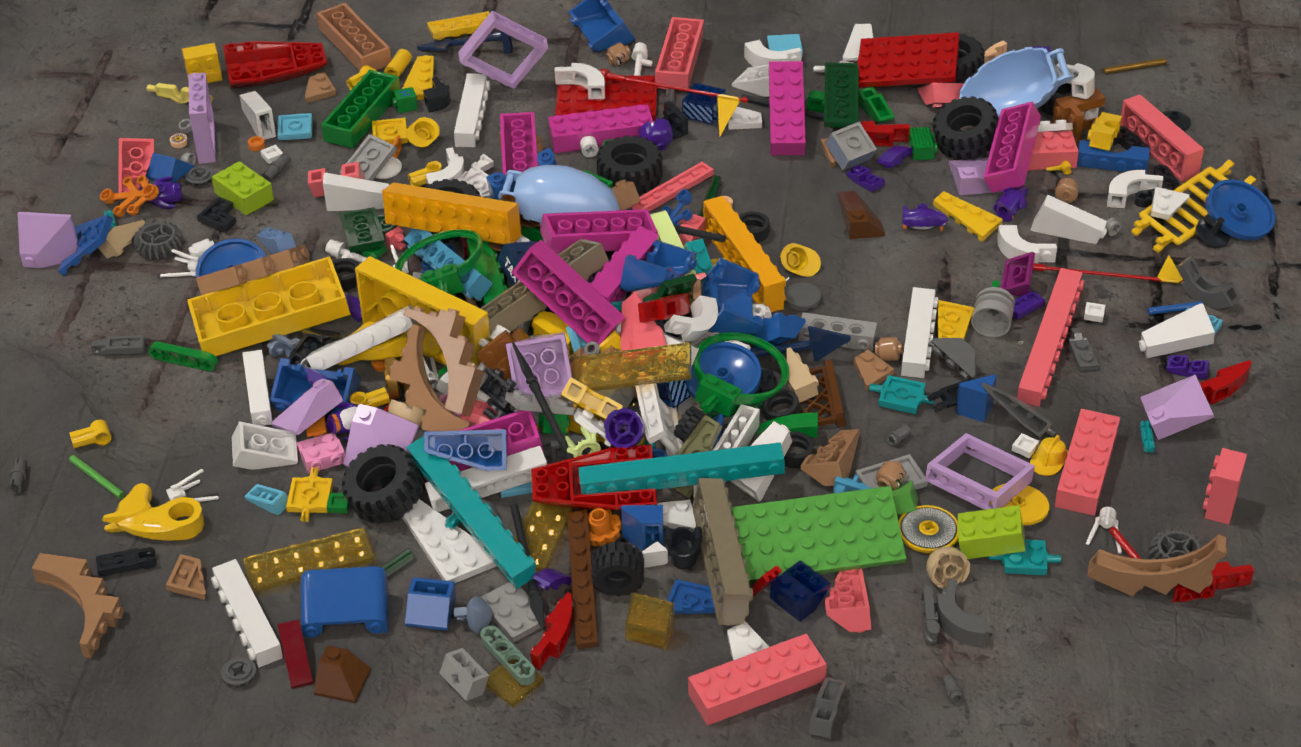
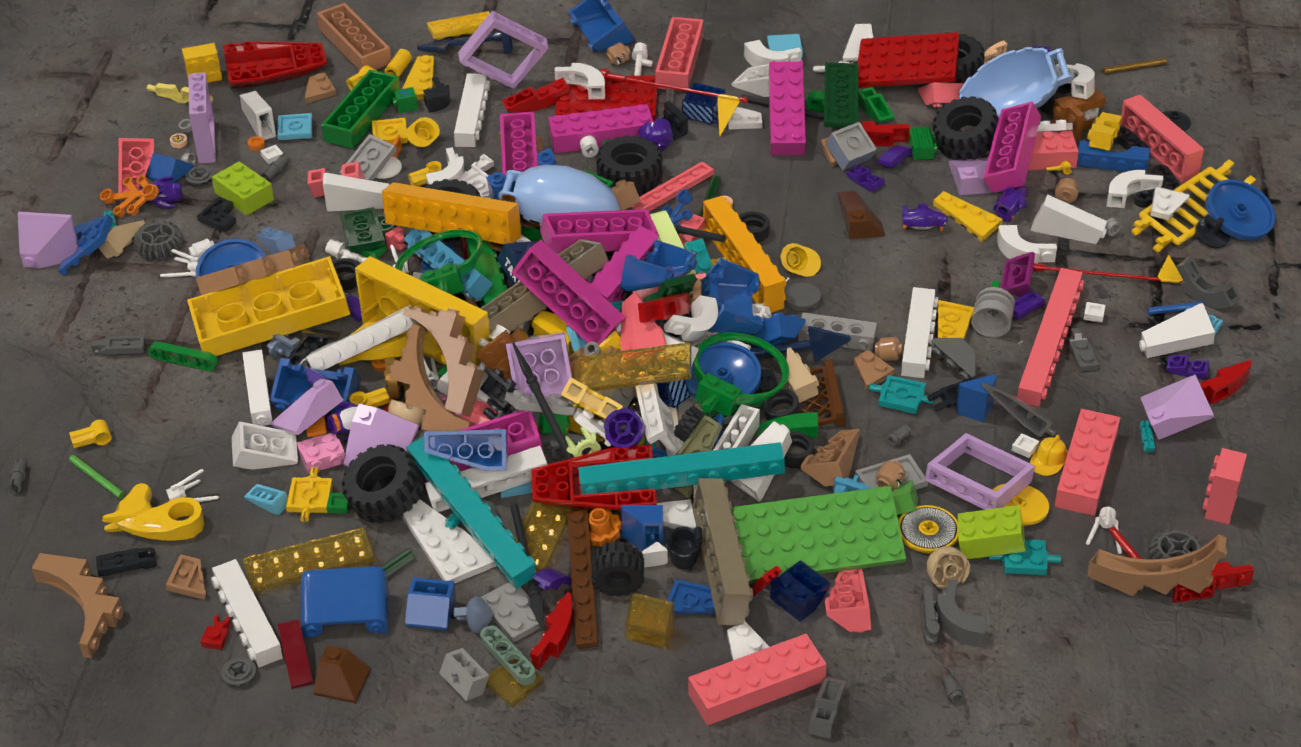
none -> red plate [200,615,231,650]
none -> red slope [501,78,570,113]

